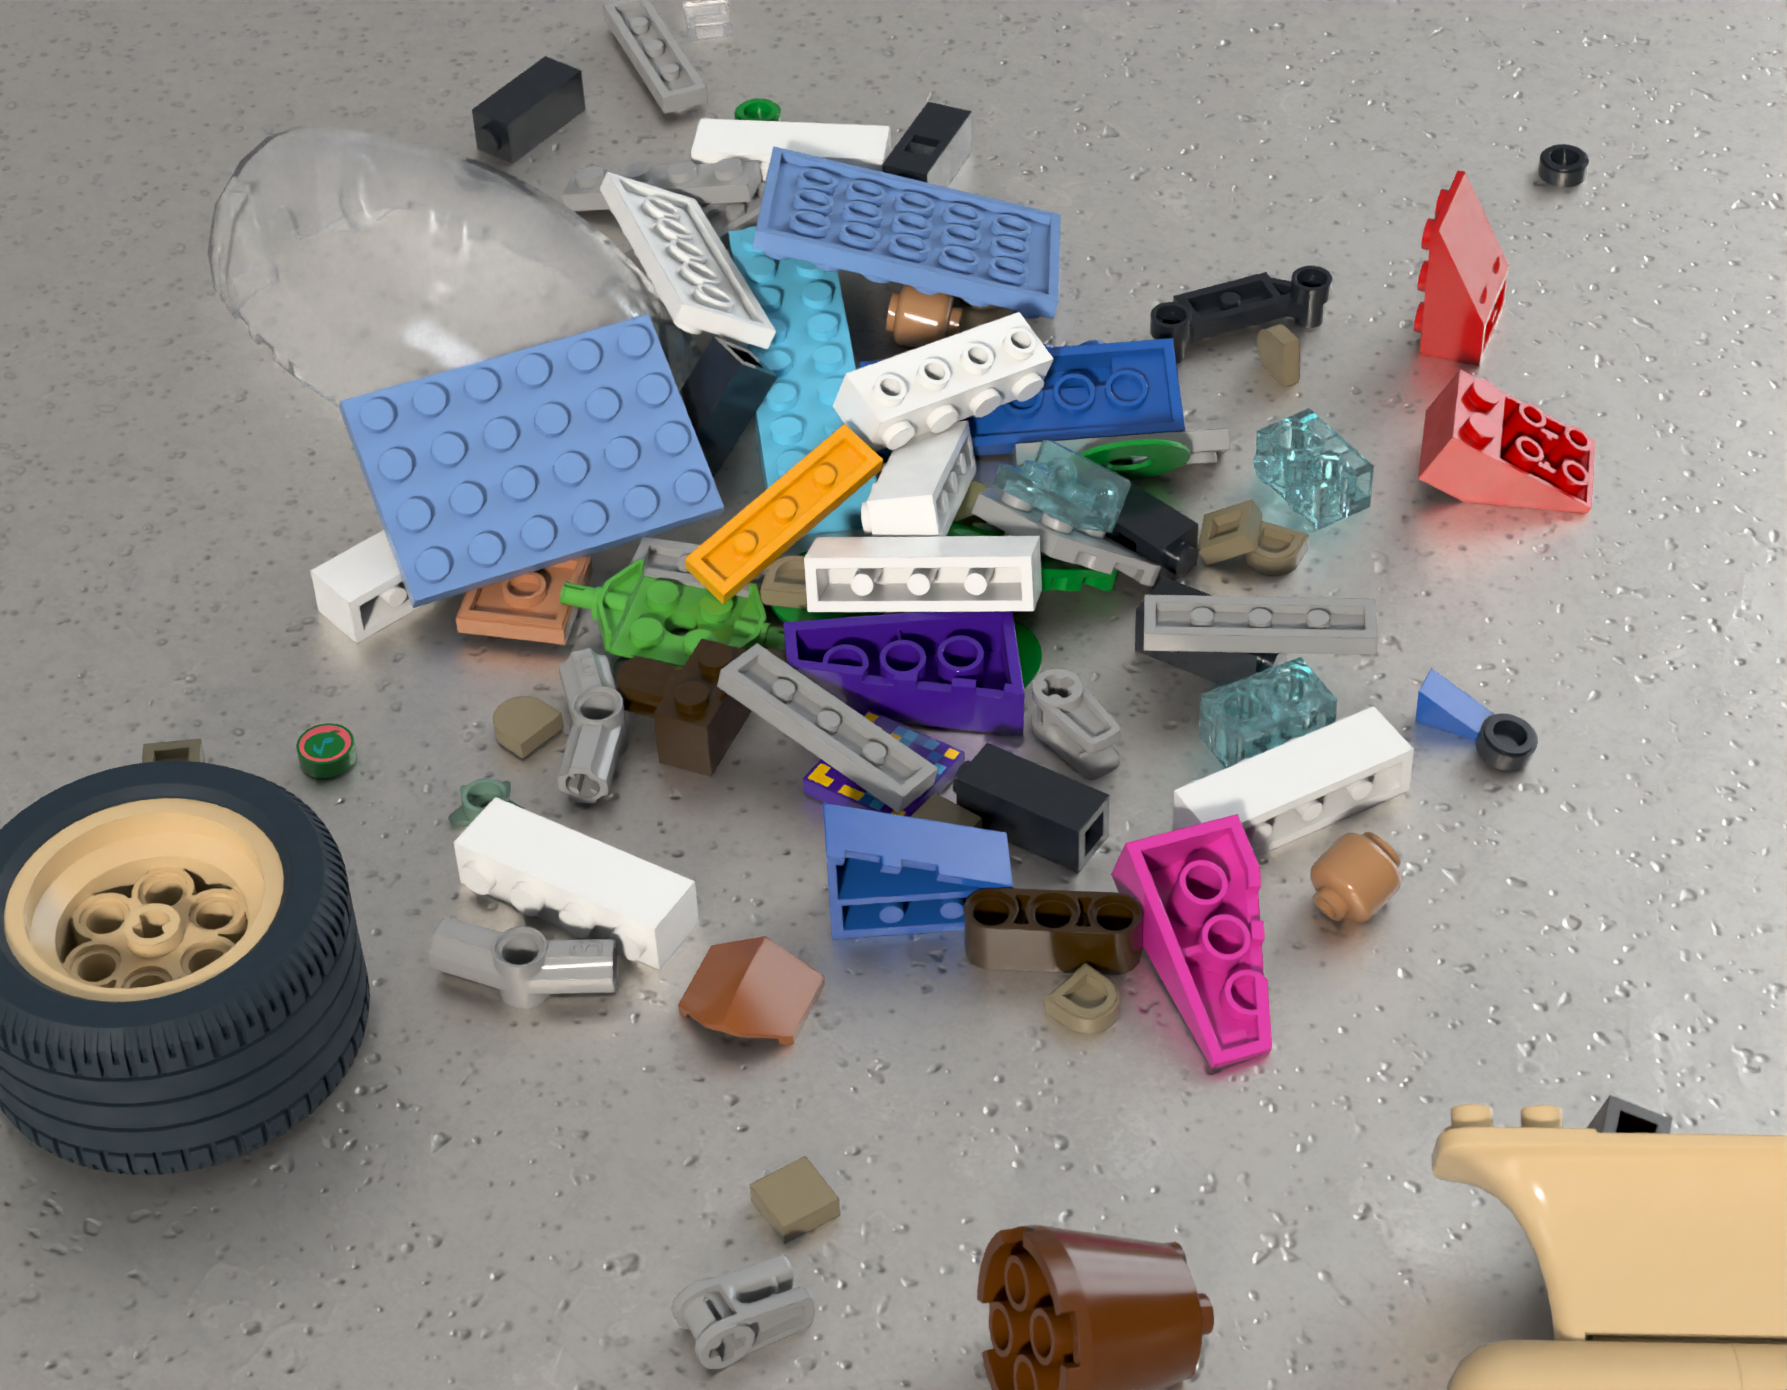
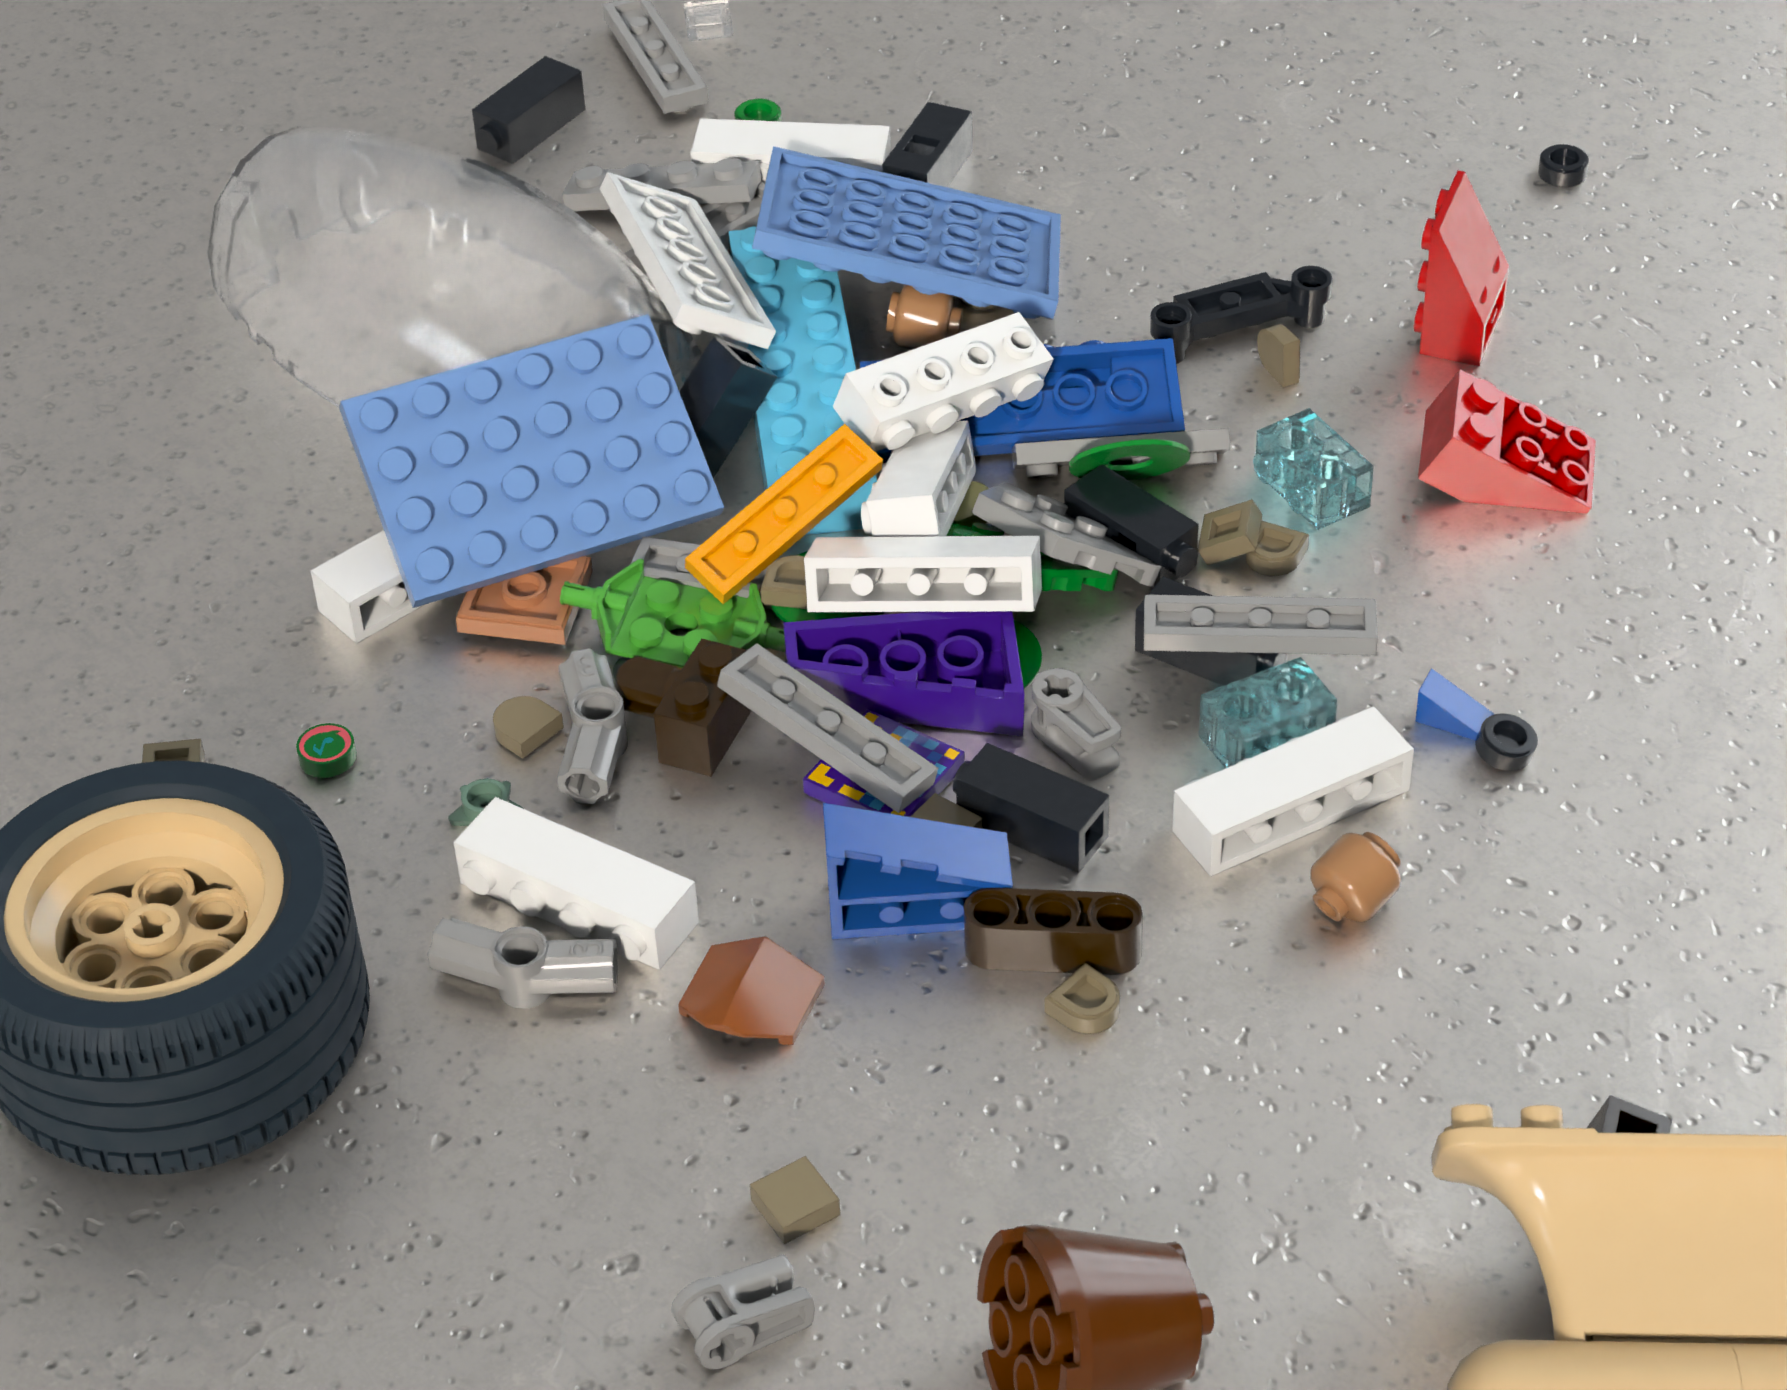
clear light blue bracket [993,440,1131,533] -> none
dark pink wedge [1111,814,1272,1070] -> none

